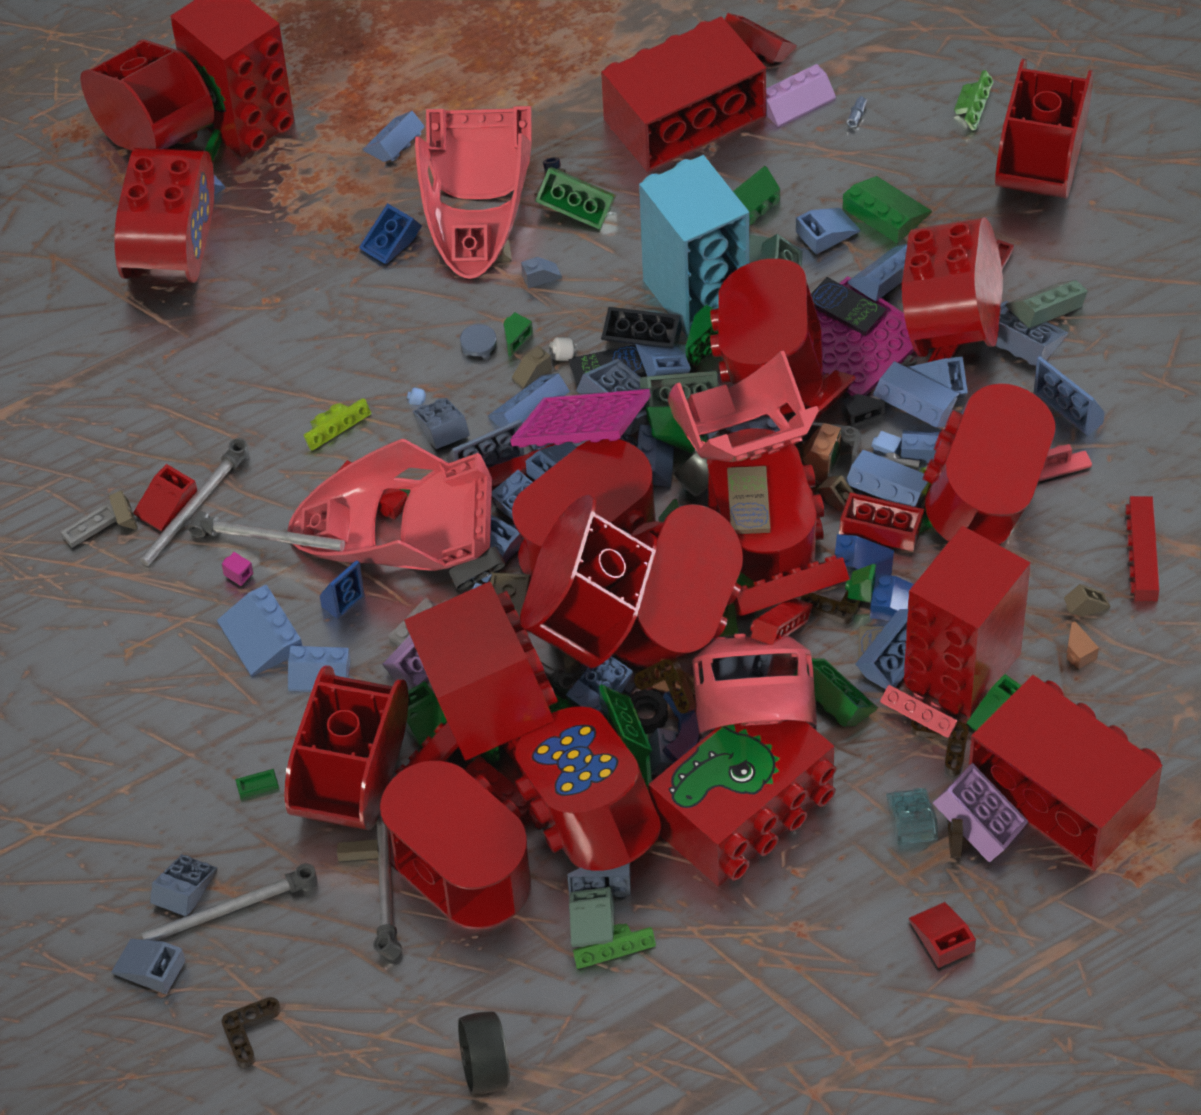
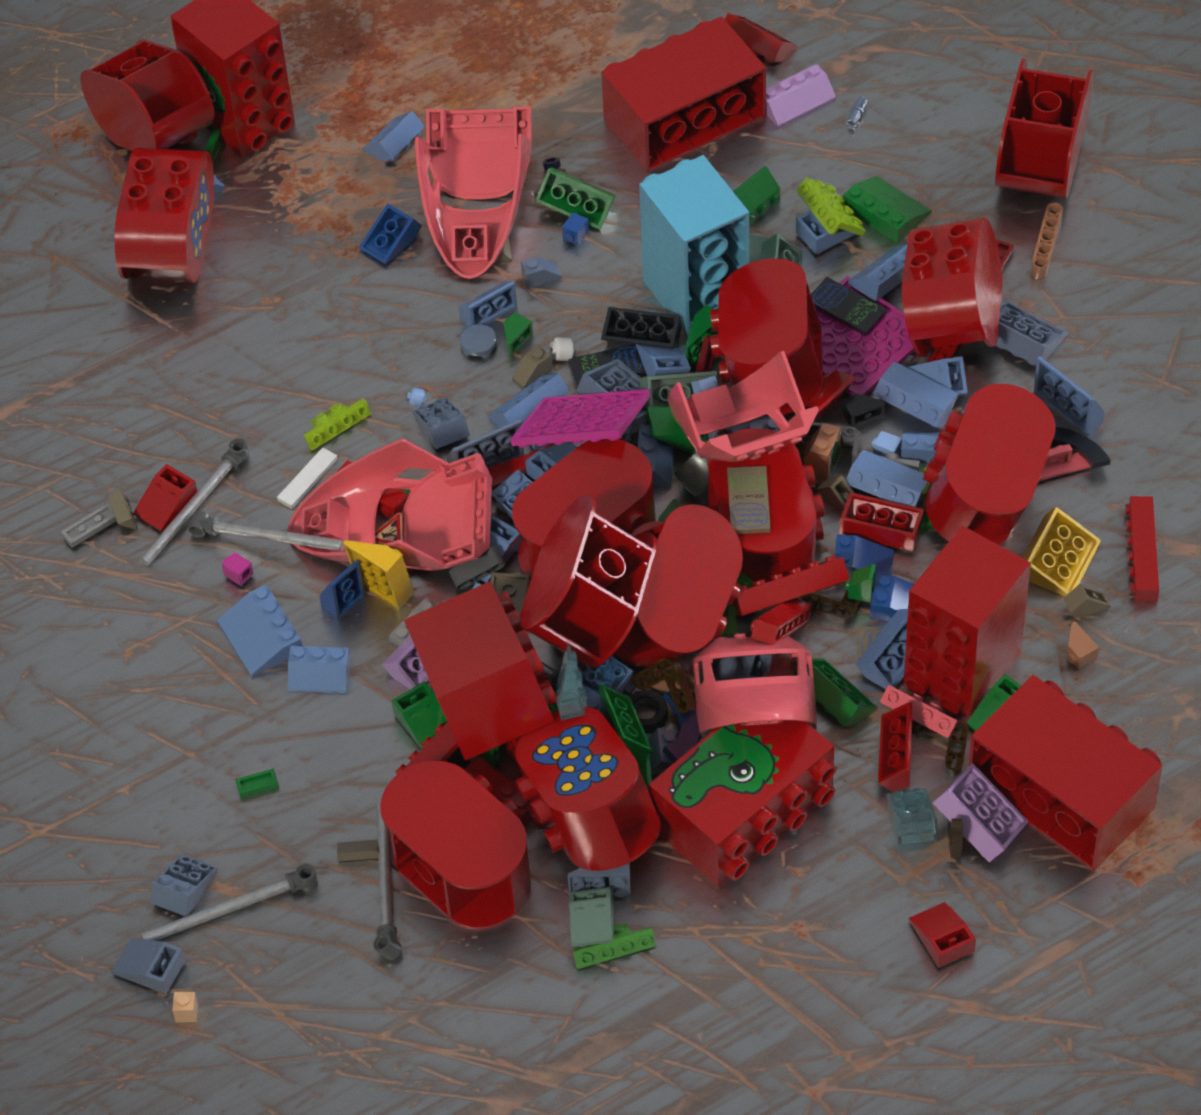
dark brown beam [221,997,281,1068] -> none
red brick [284,665,409,830] -> none
pearl dark grey wheel [458,1011,510,1094] -> none
bright green bracket [954,70,993,131] -> none
sand green slope [1006,280,1088,328] -> none
none -> light nougat brick [172,992,198,1023]
none -> white tile [277,448,338,509]
none -> yellow slope [343,540,414,610]
none -> piece [375,513,403,544]
none -> medium blue slope [459,281,517,327]
none -> clear light blue slope [556,645,588,720]
none -> blue brick [562,213,589,245]
none -> light blue brick [691,376,718,394]
none -> dark red tile [696,335,714,372]
none -> lime bracket [797,177,866,236]
none -> red slope [878,702,913,793]
none -> yellow slope [1022,507,1101,596]
none -> nougat beam [1031,202,1063,280]
none -> black tile [1052,426,1111,469]

